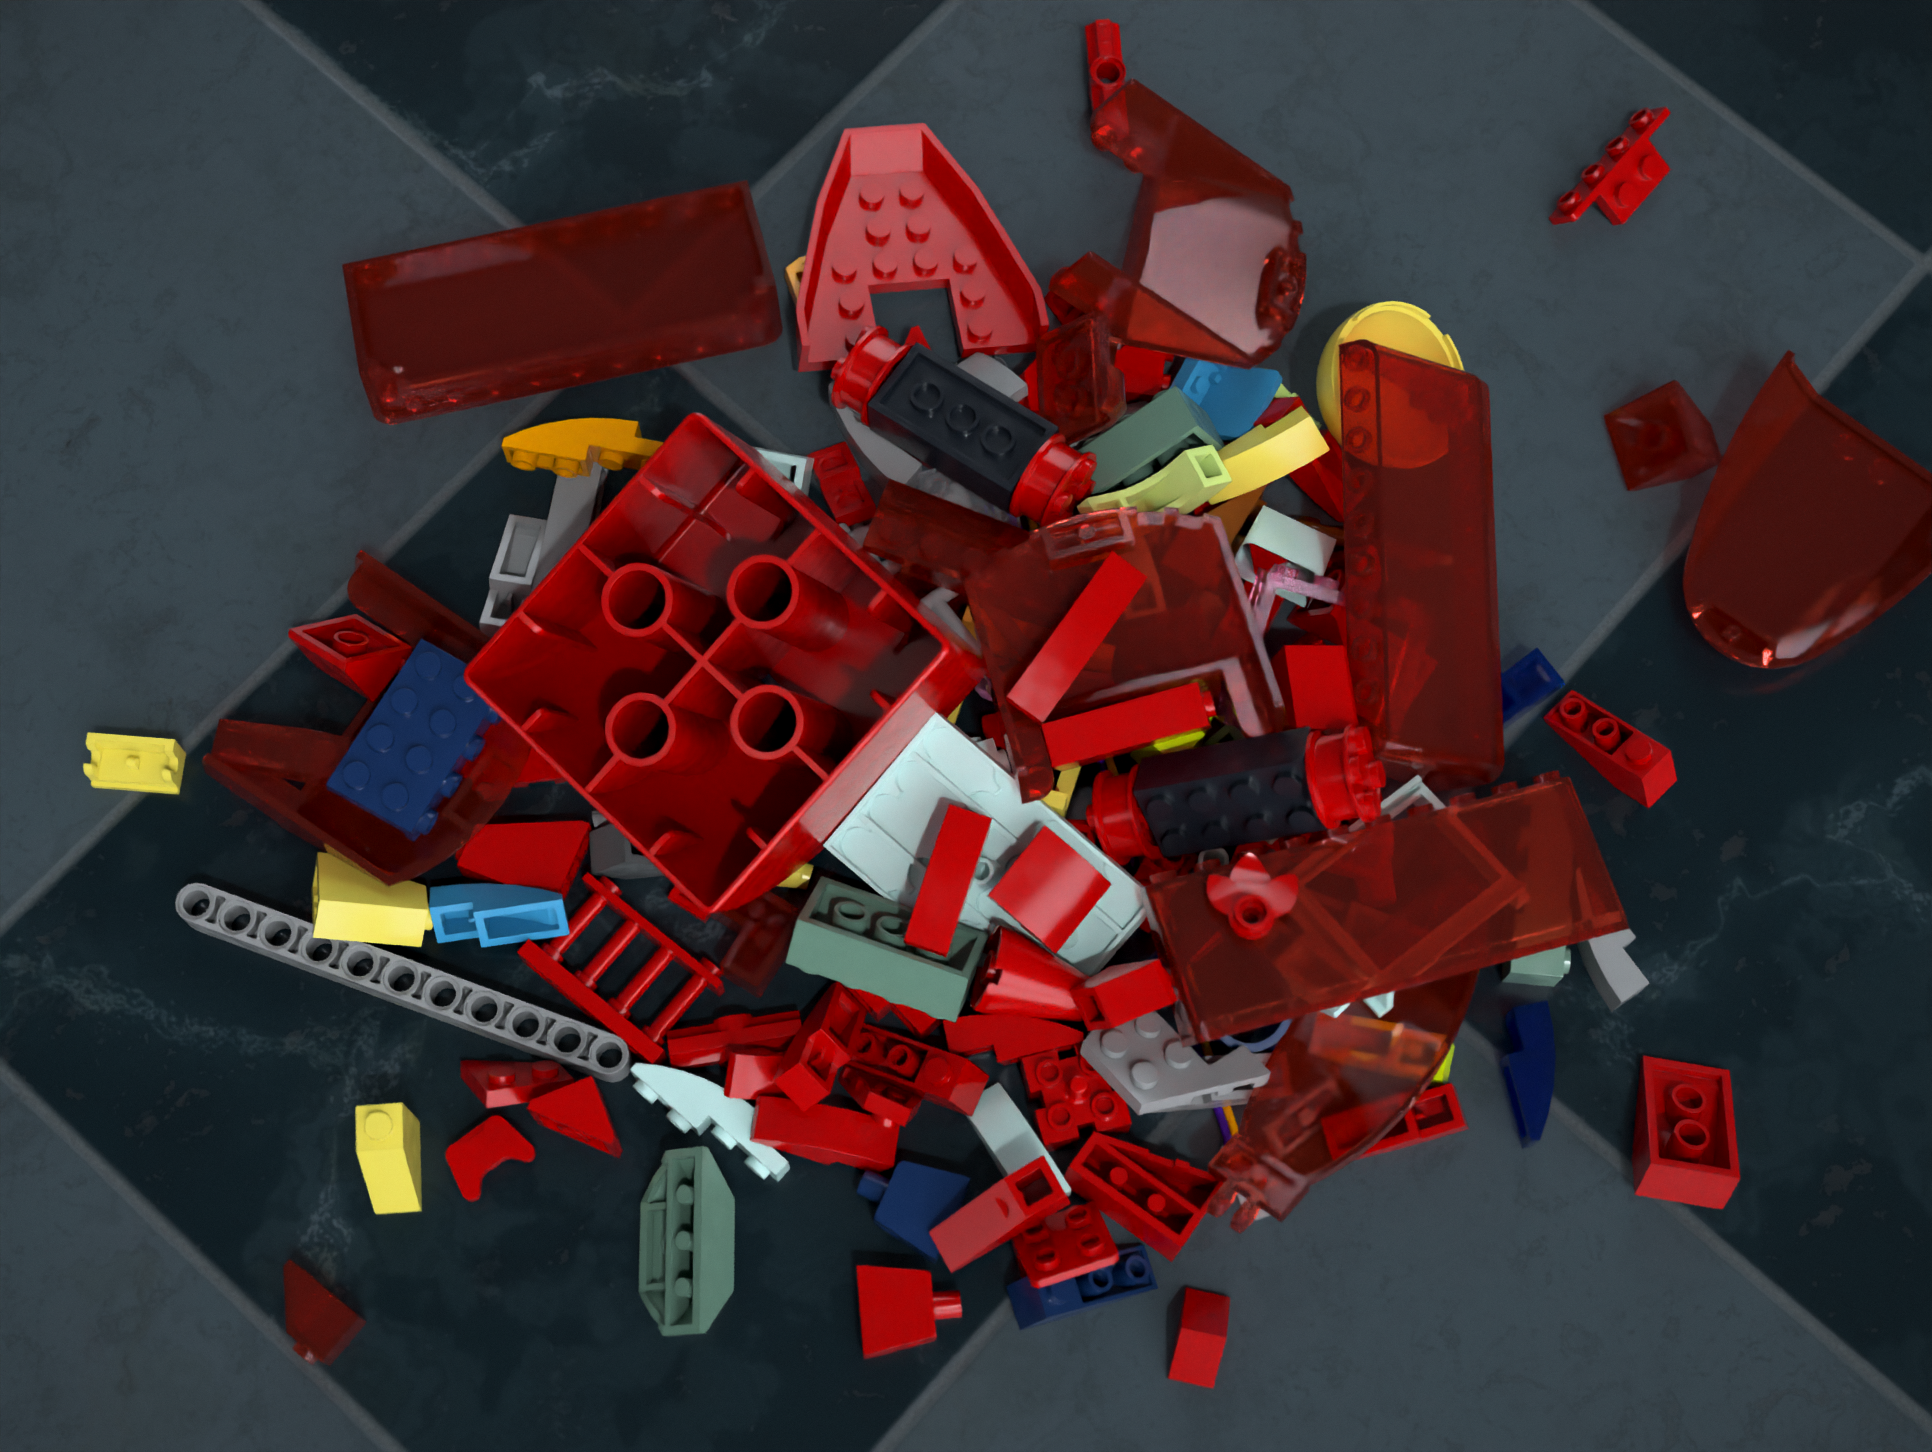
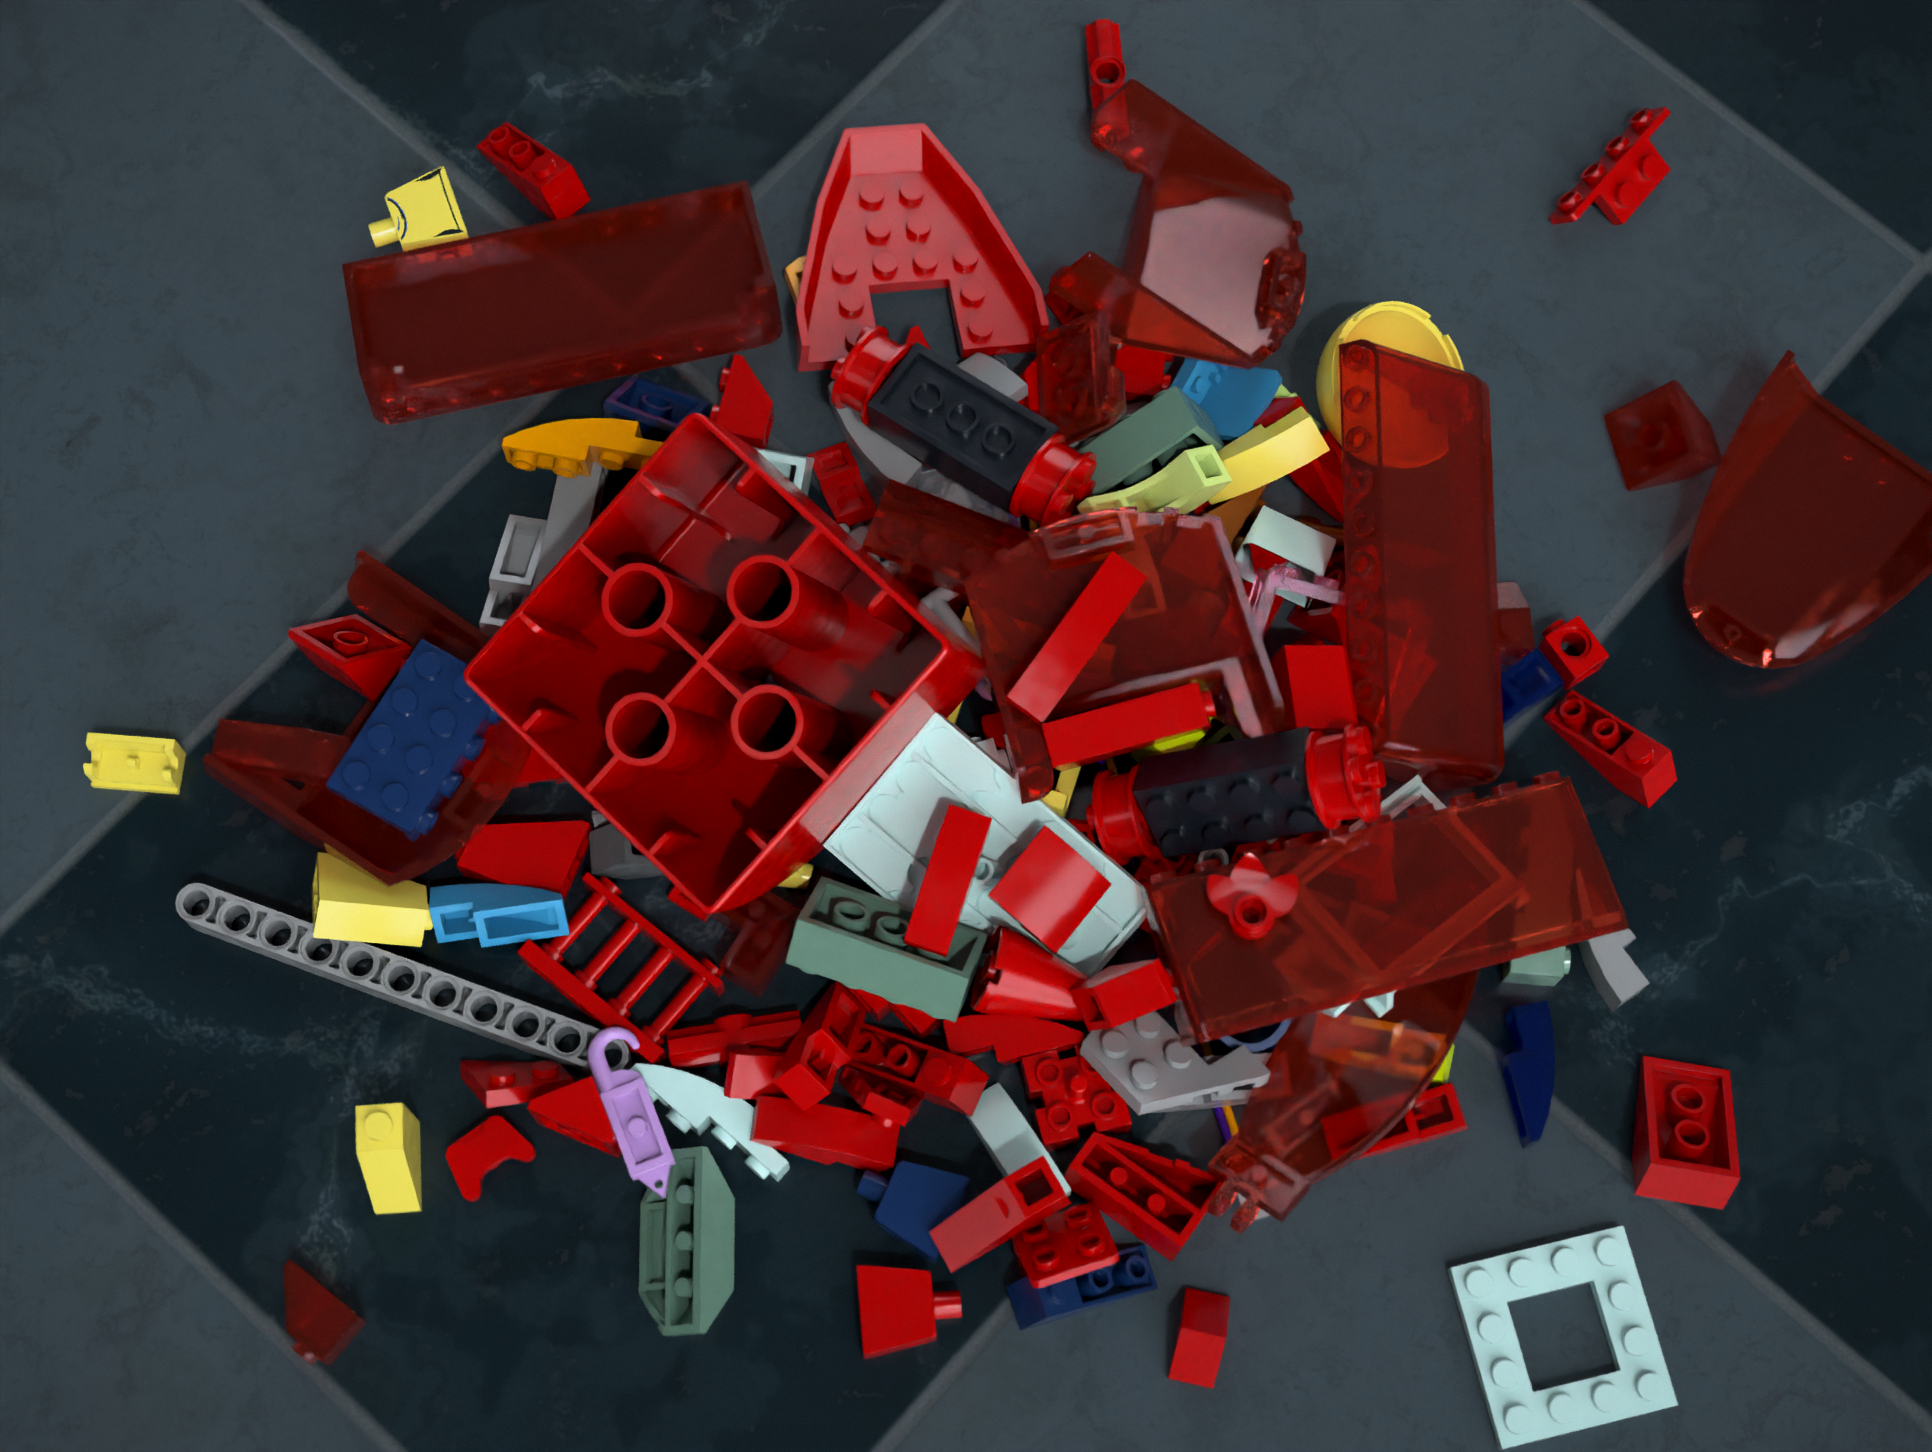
none -> light yellow torso [368,166,473,262]
none -> red slope [476,122,591,225]
none -> lavender plate [588,1027,676,1199]
none -> dark blue slope [603,374,710,442]
none -> red slope [710,354,775,449]
none -> light aqua plate [1447,1226,1678,1450]
none -> clear red slope [1473,582,1535,666]
none -> red brick [1536,615,1609,691]

